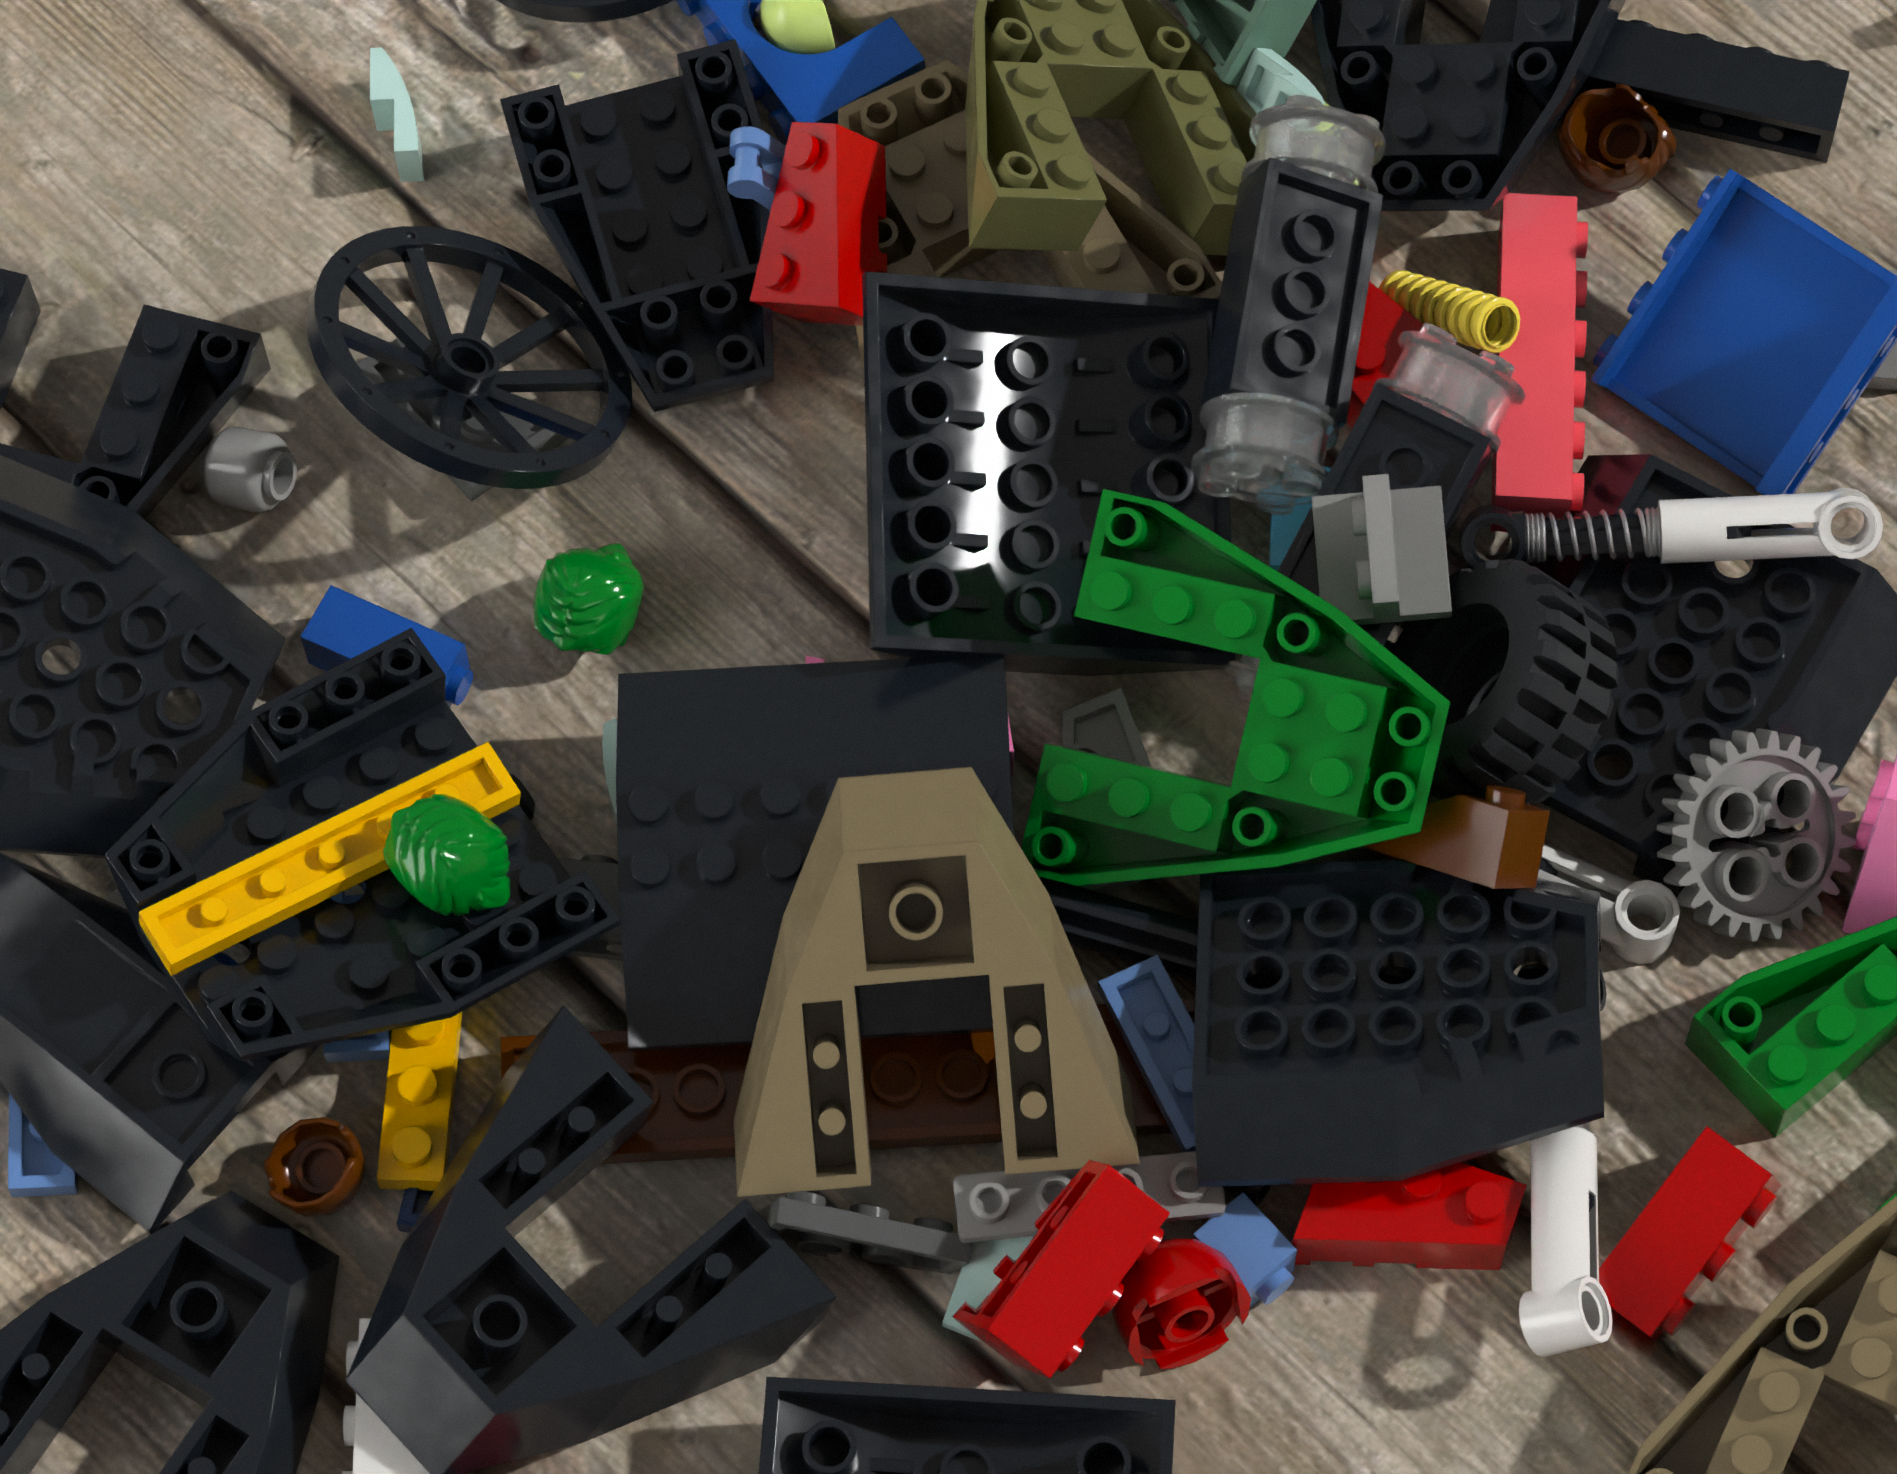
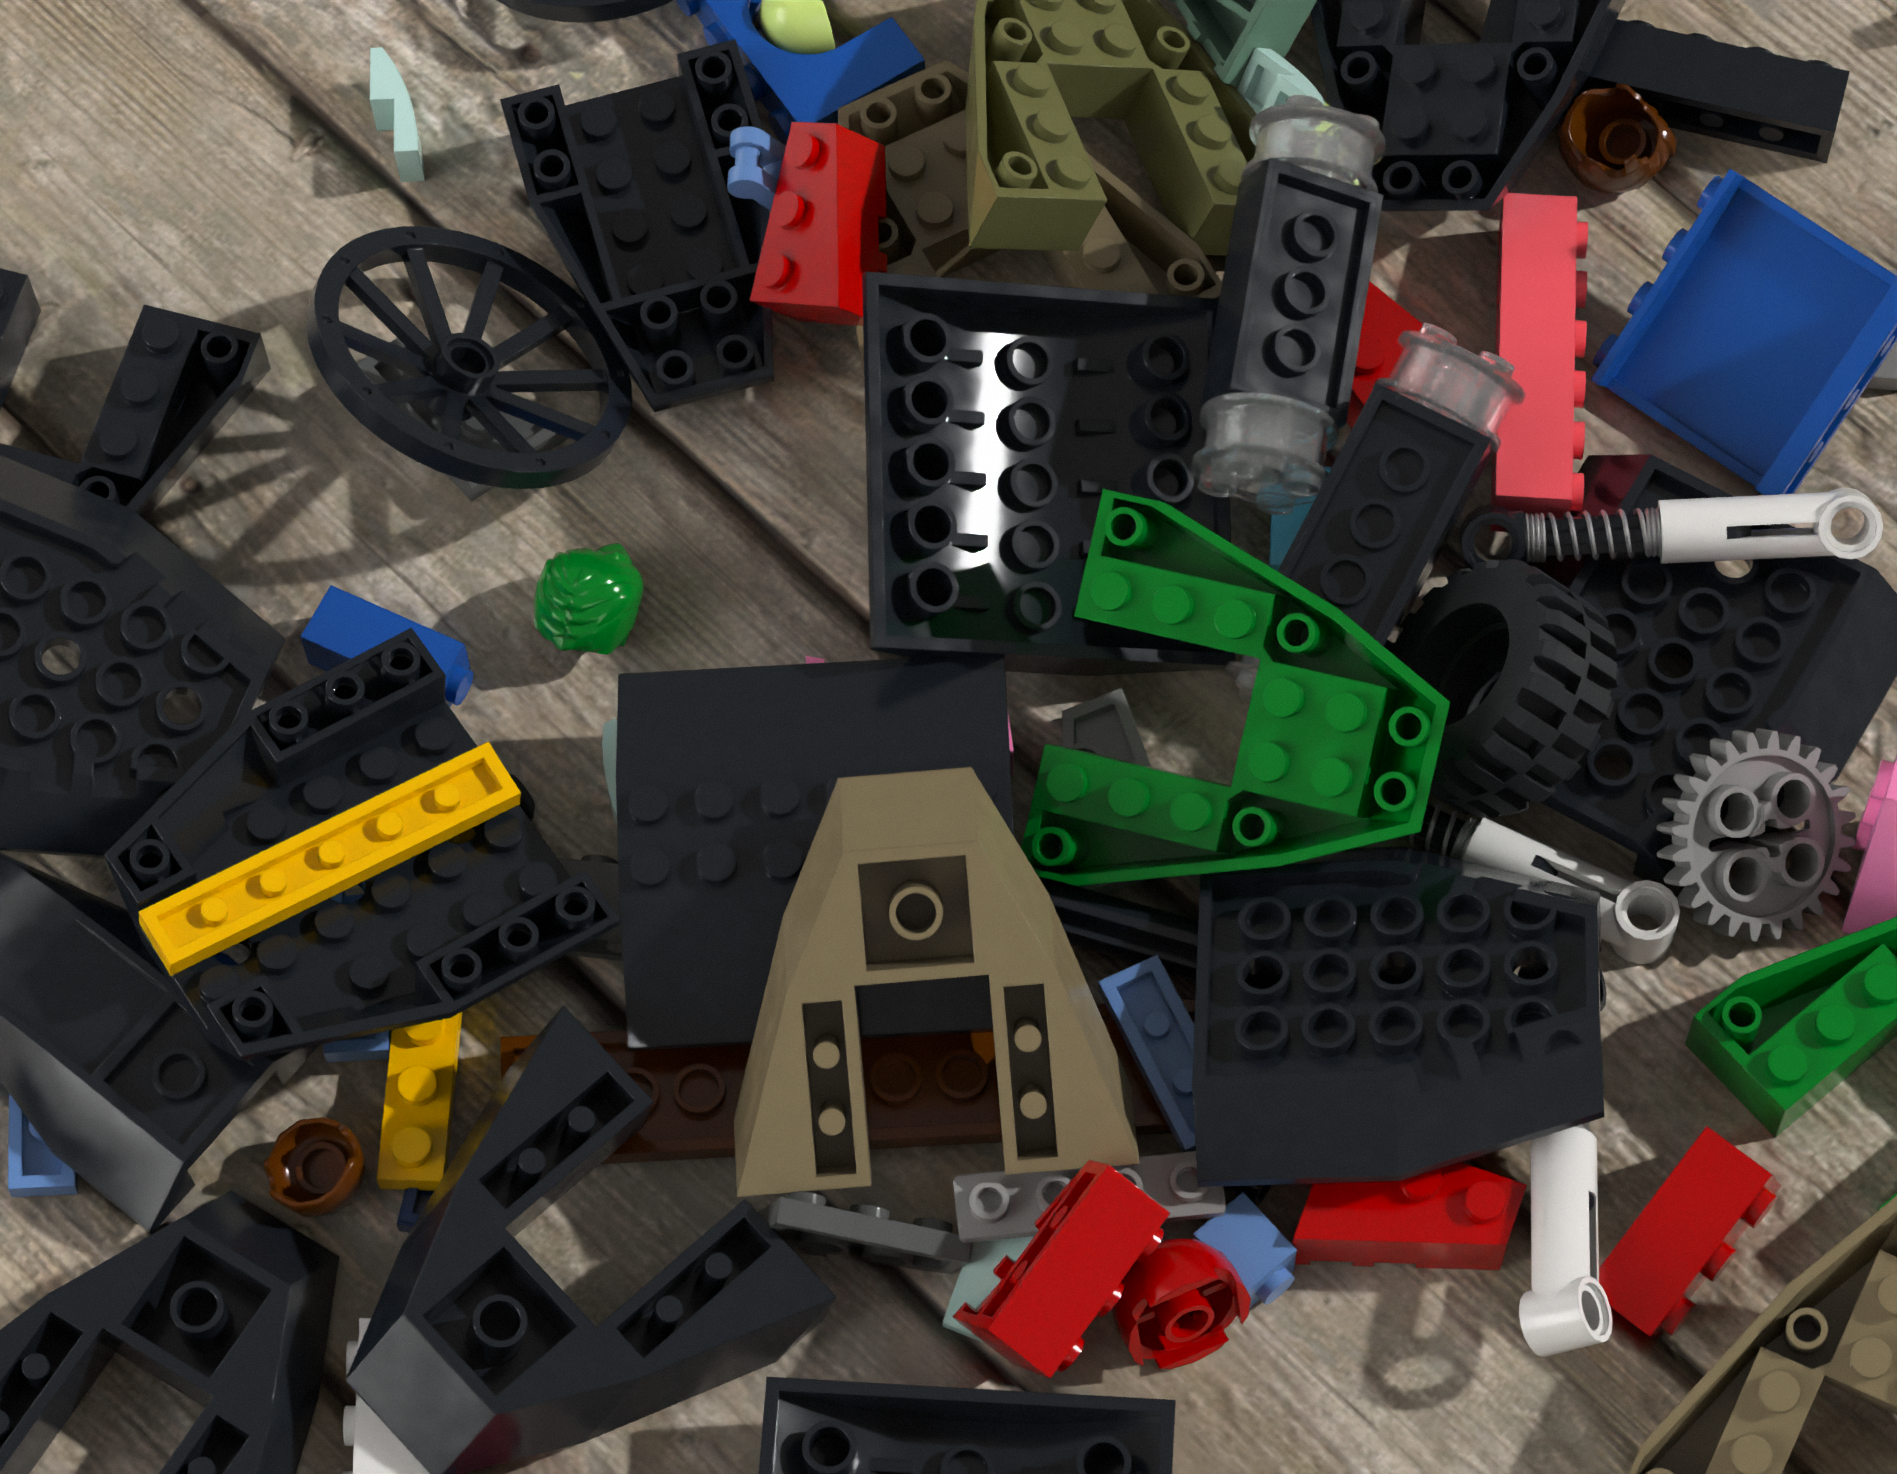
light grey head [199,427,297,512] -> none
green hair [383,794,510,916] -> none
light grey bracket [1312,474,1452,625] -> none
reddish brown slope [1361,785,1550,889] -> none
light yellow piece [1379,270,1521,353] -> none

